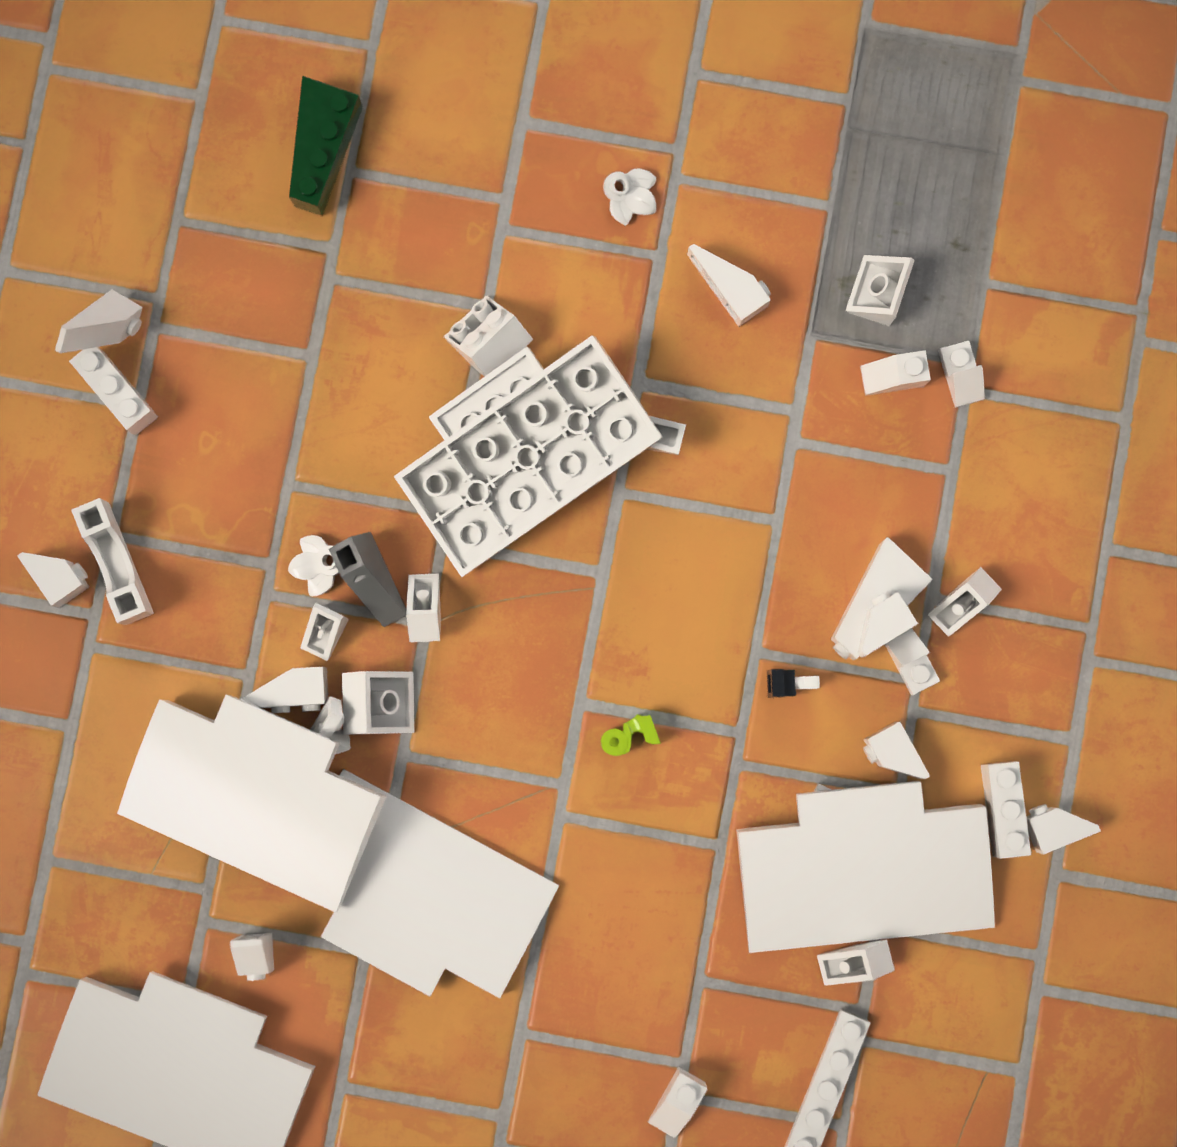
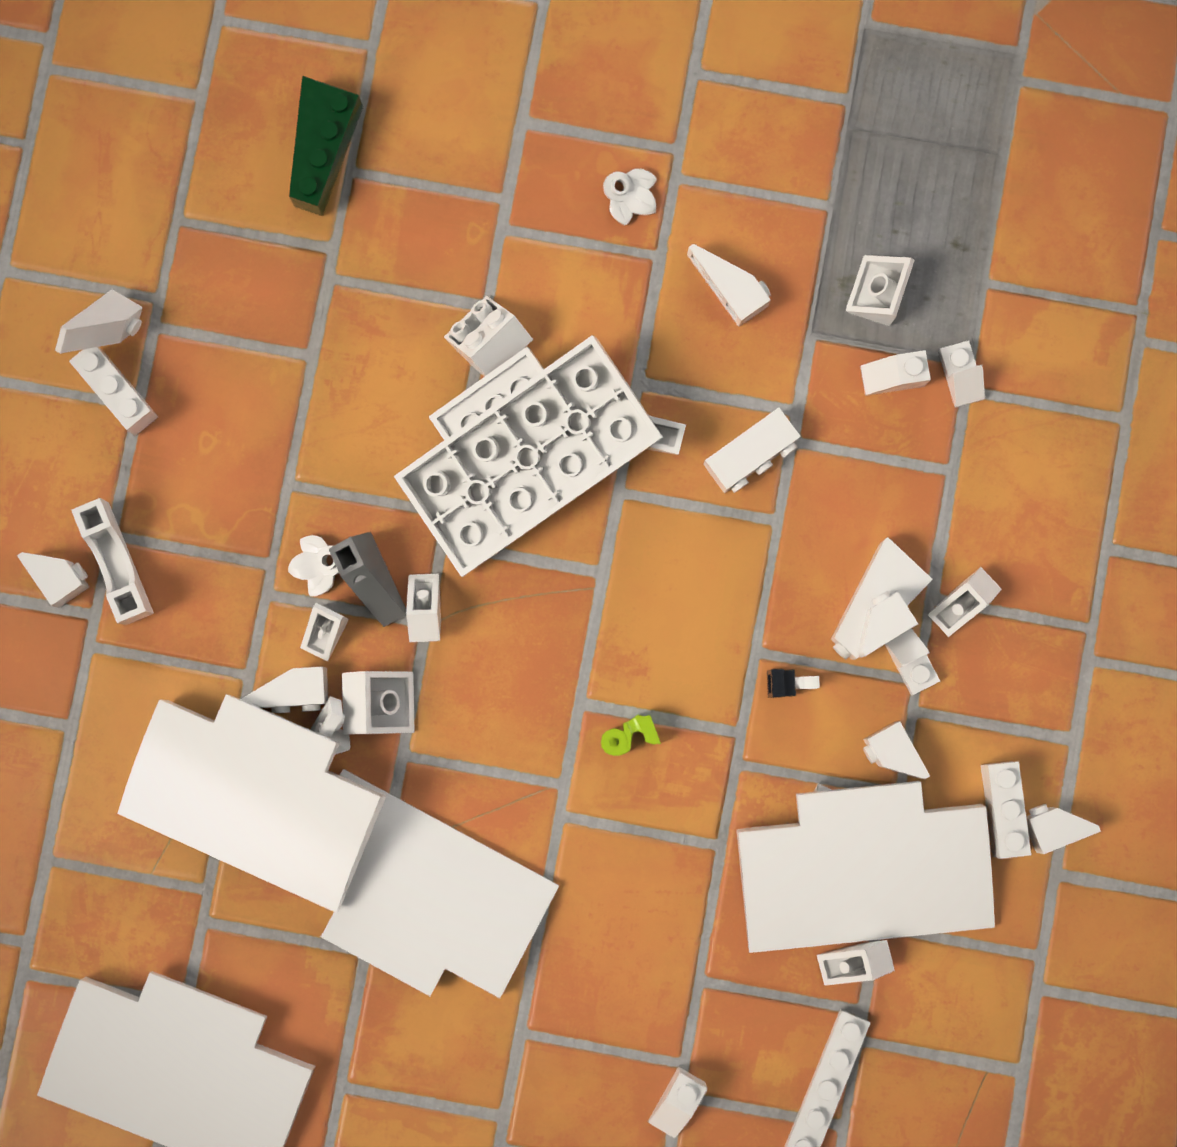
white slope [230,933,274,981] -> none
none -> white brick [703,408,801,494]

